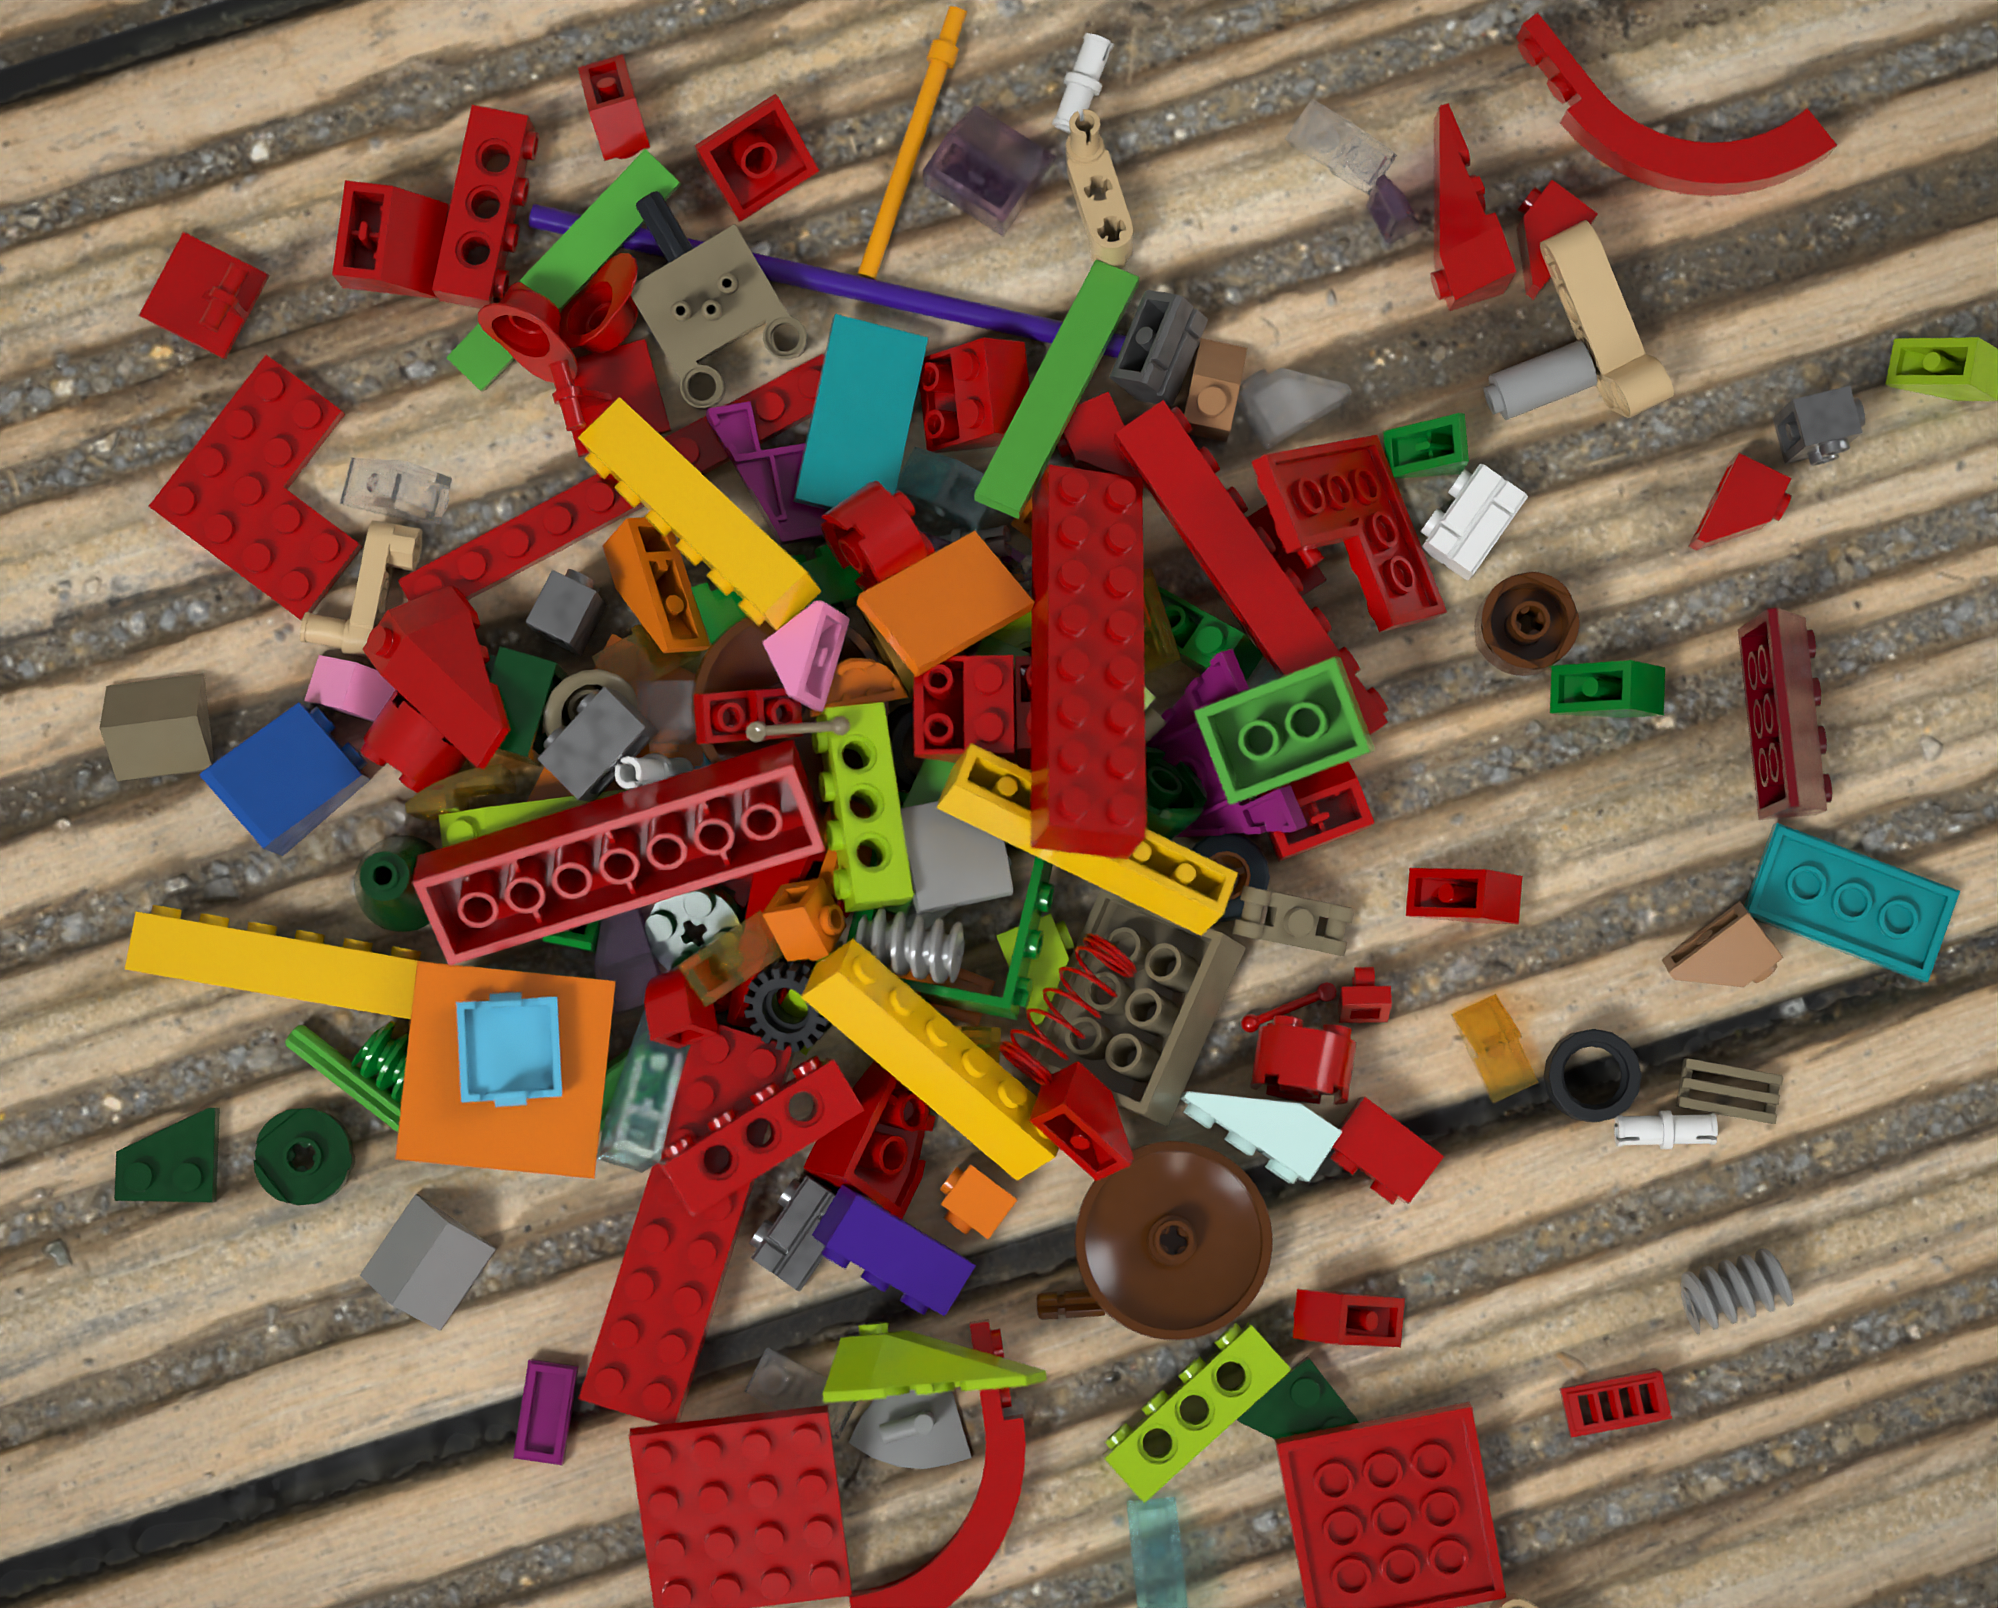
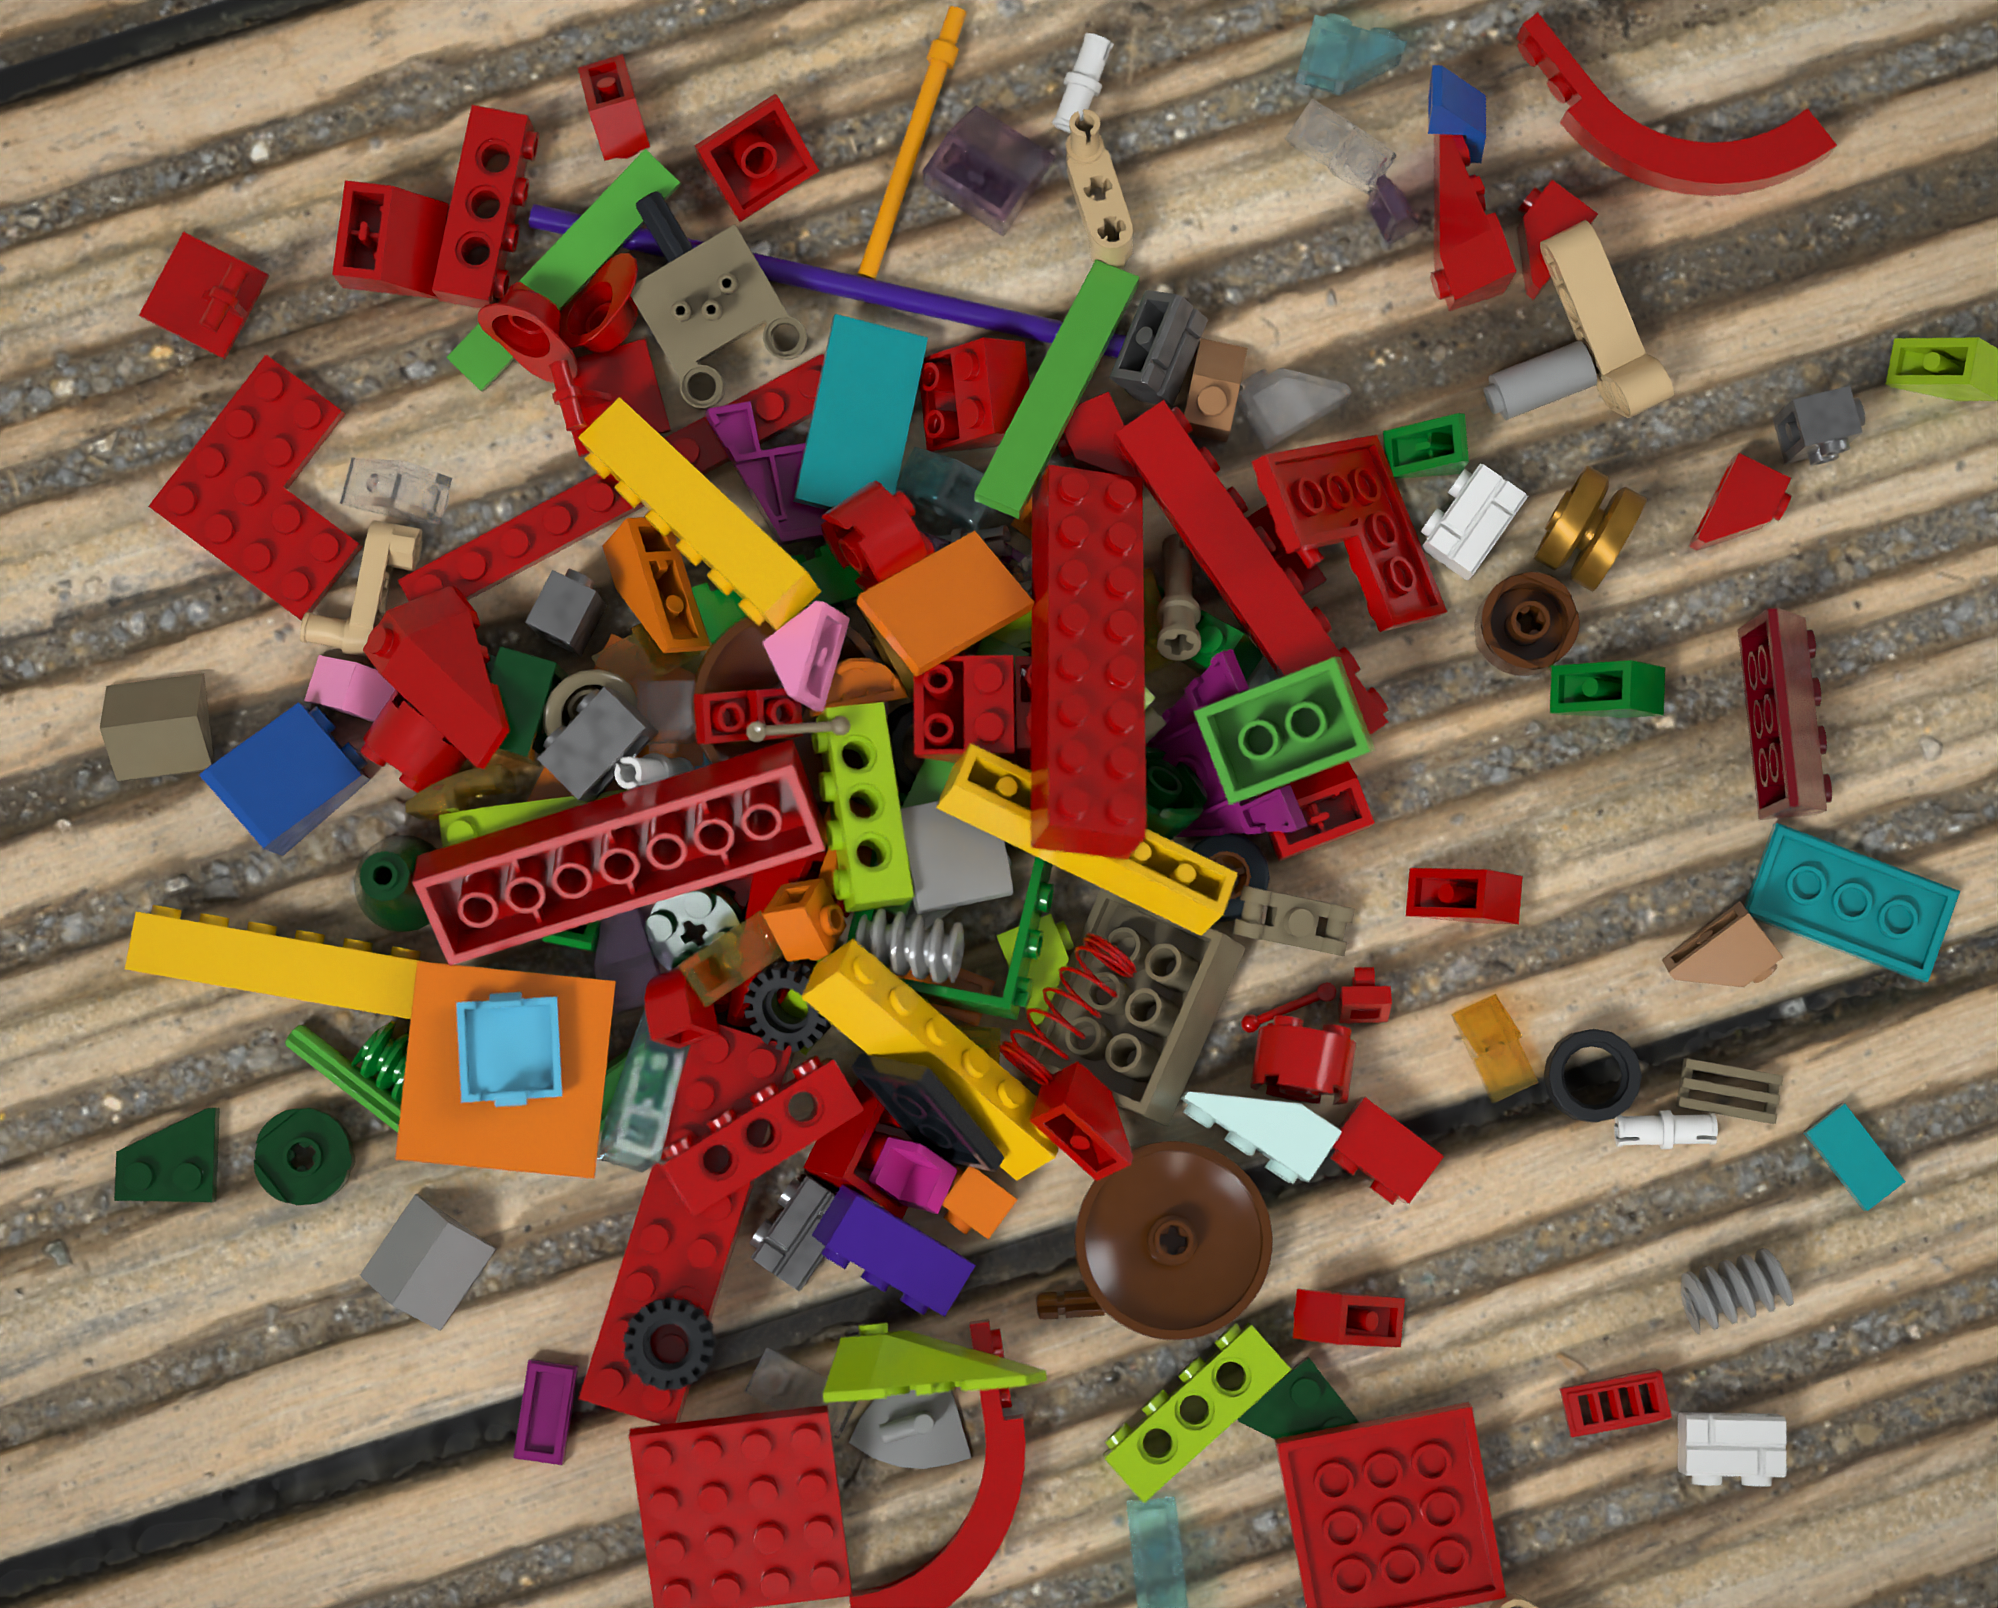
none -> black tyre [623,1297,717,1390]
none -> black tile [851,1053,1005,1171]
none -> dark pink panel [869,1137,957,1214]
none -> dark tan pin [1157,533,1201,661]
none -> clear light blue slope [1295,14,1407,96]
none -> blue slope [1428,65,1486,163]
none -> pearl gold wheel [1533,465,1647,592]
none -> white brick [1678,1412,1786,1486]
none -> teal tile [1803,1103,1906,1211]

